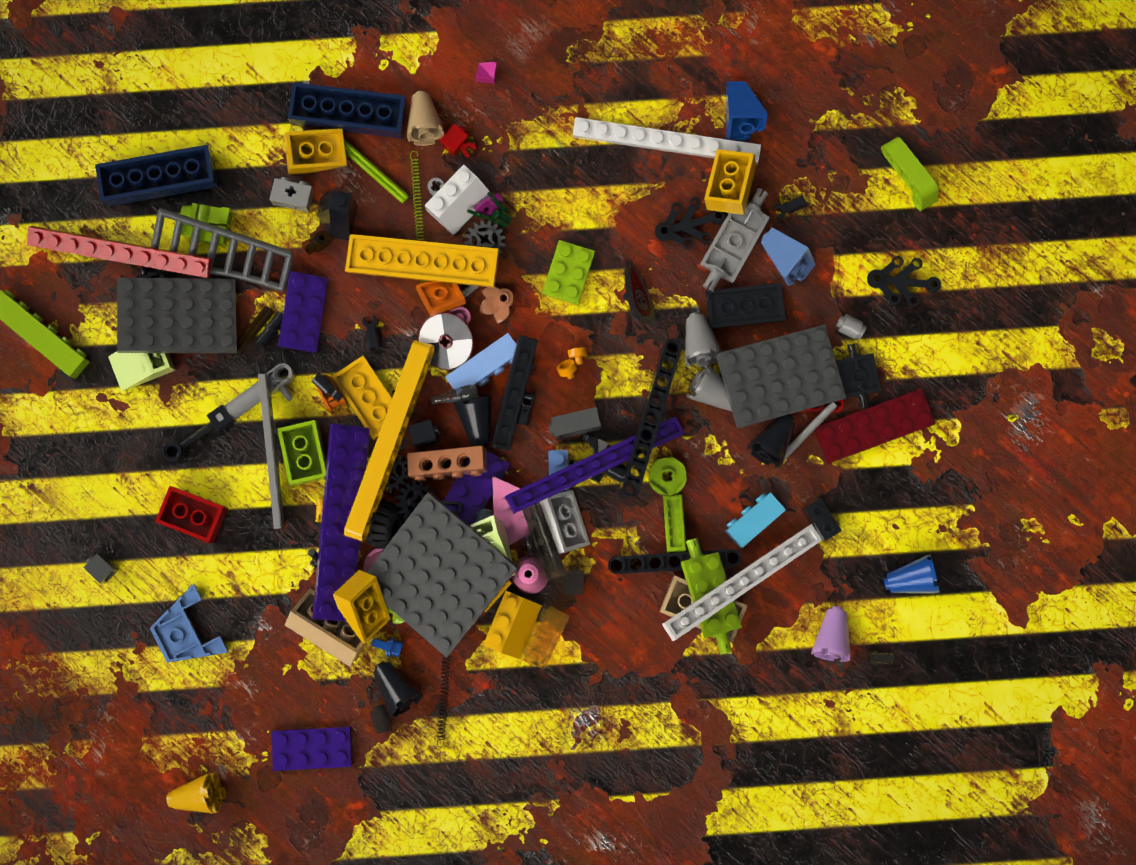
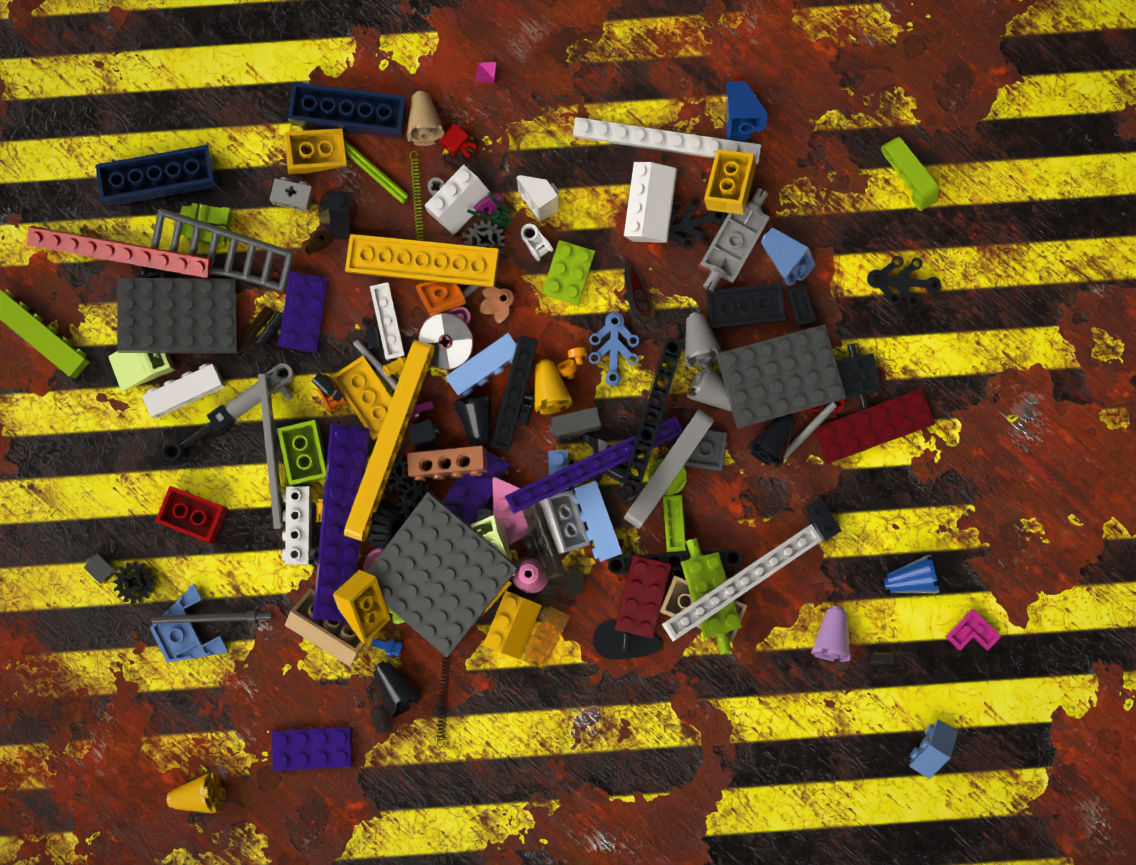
clear smoke piece [431,384,478,404] -> none
medium azure brick [725,492,786,549] -> none
black bar [772,195,807,220] -> none
light grey brick [836,314,866,339] -> none
none -> black gear [113,561,157,604]
none -> white brick [142,363,225,419]
none -> dark grey bar [152,611,271,624]
none -> white brick [282,486,312,565]
none -> light grey bar [353,339,398,390]
none -> white plate [370,282,405,361]
none -> yellow pin [383,357,406,376]
none -> magenta piece [410,401,434,420]
none -> white slope [517,175,559,222]
none -> white piece [521,224,553,261]
none -> yellow cone [535,359,573,414]
none -> light blue brick [572,481,622,562]
none -> medium blue plant [589,312,639,387]
none -> black shield [593,621,662,660]
none -> dark red plate [614,554,671,638]
none -> light grey beam [623,410,715,529]
none -> white slope [624,162,677,243]
none -> dark grey plate [684,430,727,471]
none -> black plate [786,285,816,327]
none -> medium blue brick [909,719,958,779]
none -> dark pink plate [945,609,1001,650]

